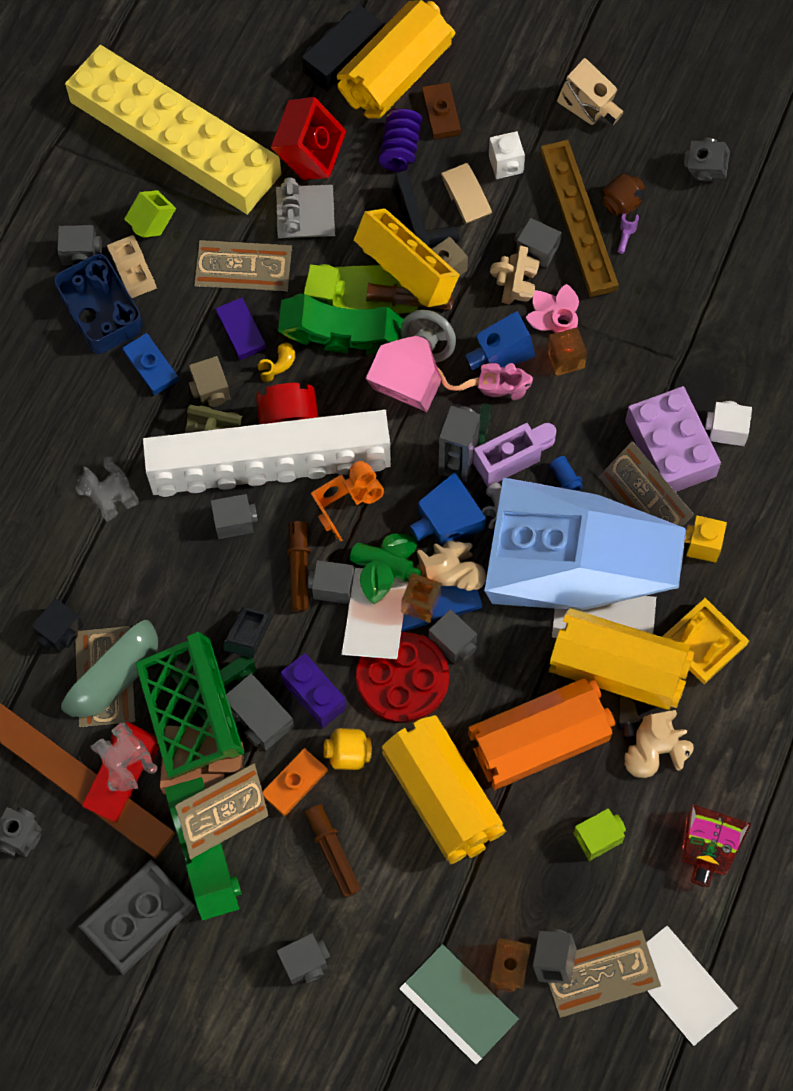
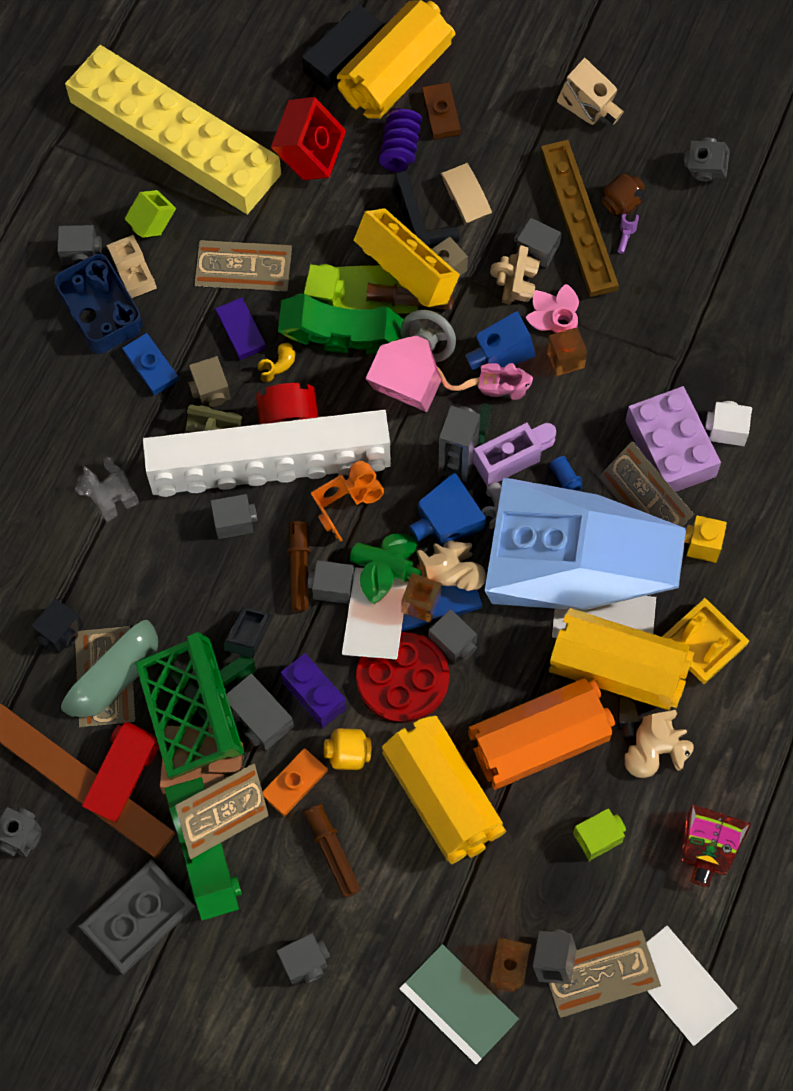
clear animal [91,723,157,792] -> none
light grey hinge [276,178,335,238] -> none
white brick [489,131,525,179] -> none

